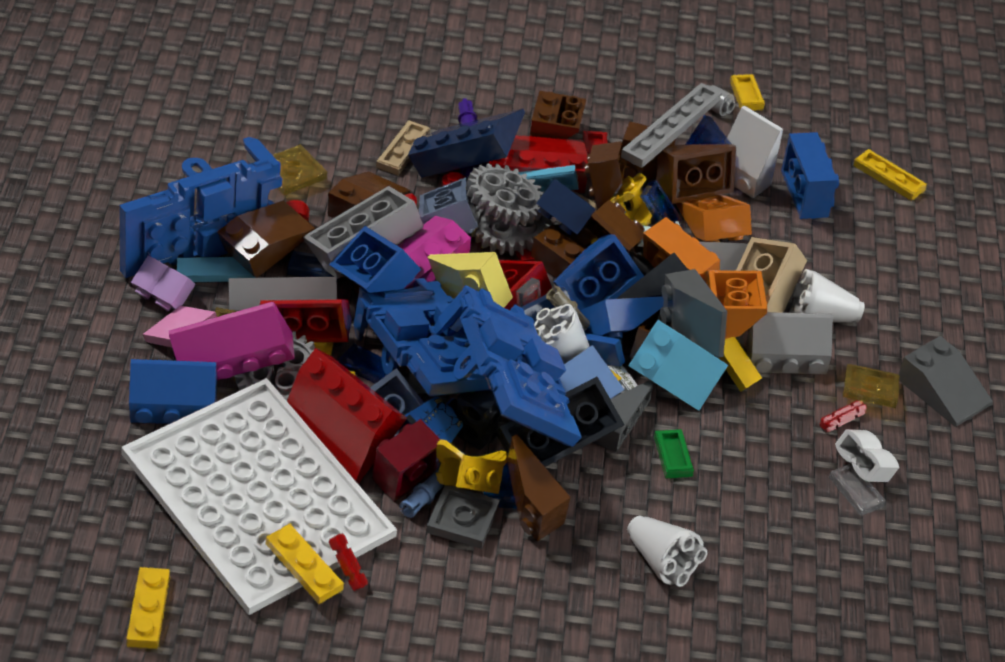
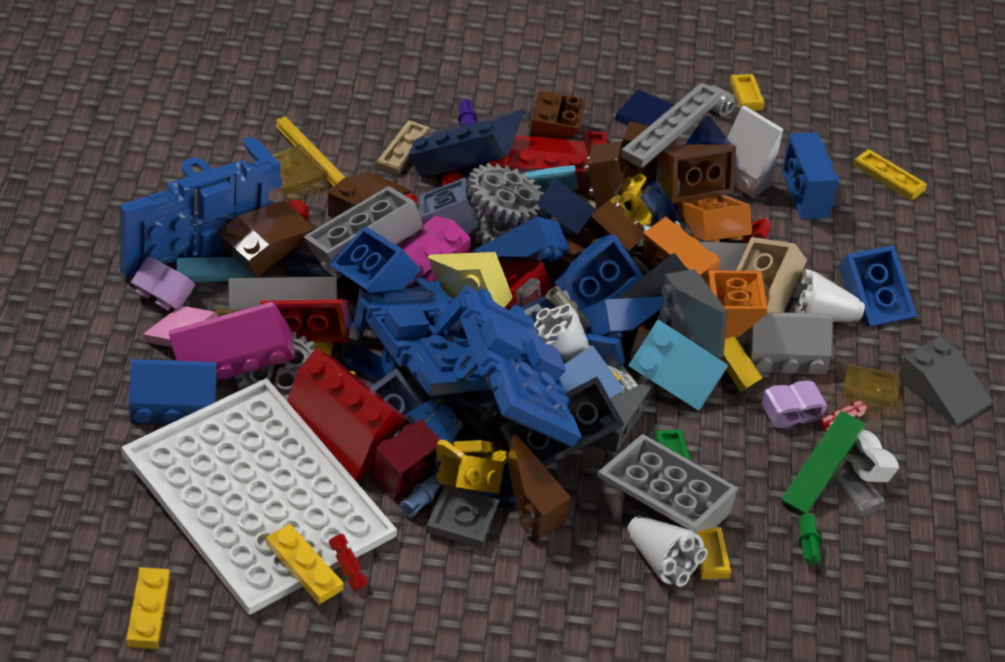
none -> yellow axle [276,116,346,186]
none -> yellow tile [454,440,496,455]
none -> blue slope [472,217,570,262]
none -> light grey slope [597,434,738,532]
none -> clear blue tile [615,89,675,126]
none -> yellow tile [695,527,731,579]
none -> red plate [740,217,772,244]
none -> lavender brick [761,381,827,428]
none -> green tile [781,410,865,515]
none -> green axle [798,514,821,566]
none -> blue slope [838,245,917,327]

